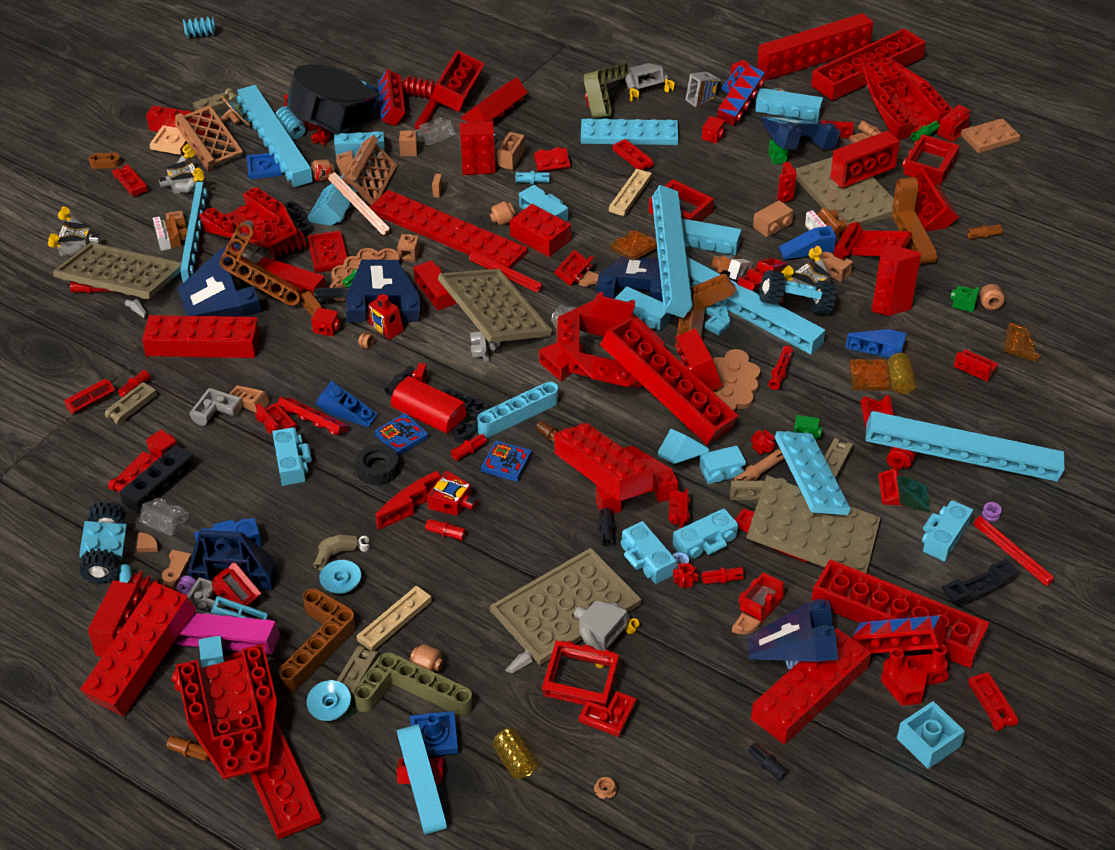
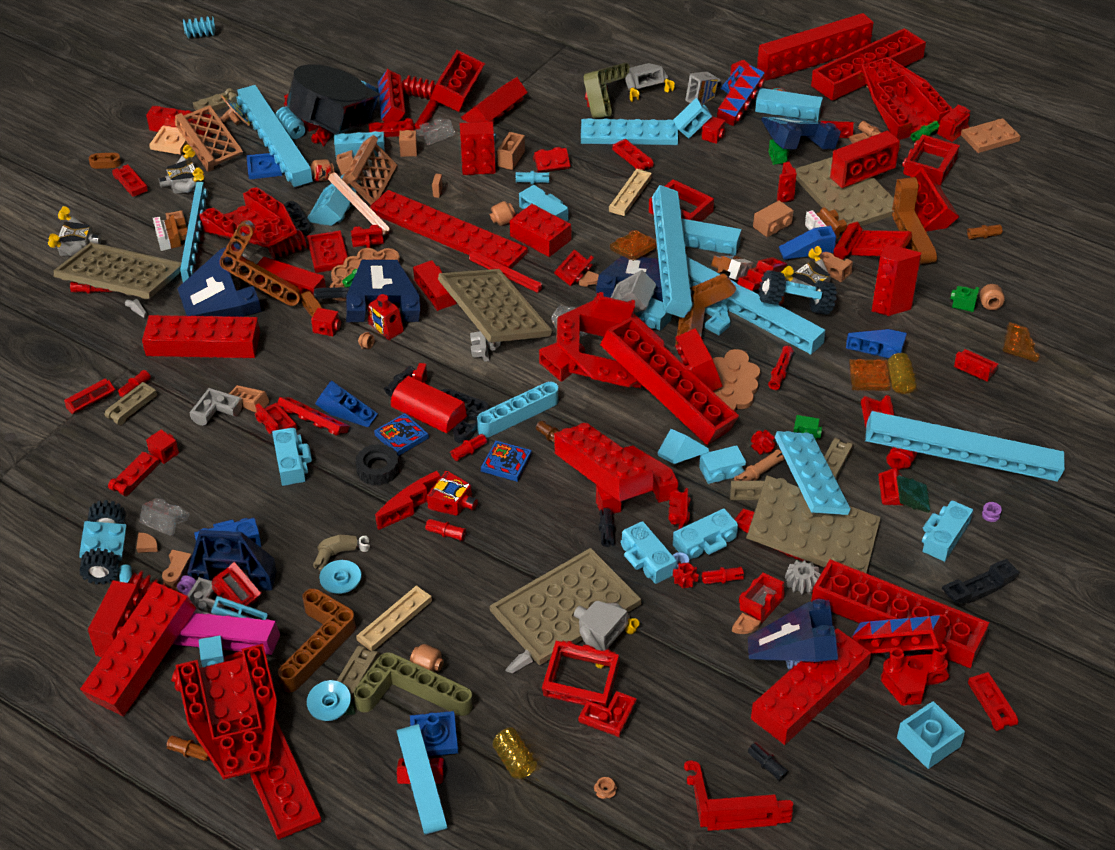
black brick [119,445,196,515] -> none
nougat brick [397,234,420,262] -> none
red axle [974,516,1054,586] -> none
none -> red hips [351,225,384,248]
none -> red plate [369,118,414,137]
none -> light grey slope [611,270,656,314]
none -> medium azure brick [673,98,712,138]
none -> red hinge [684,761,793,831]
none -> light grey gear [785,559,820,595]

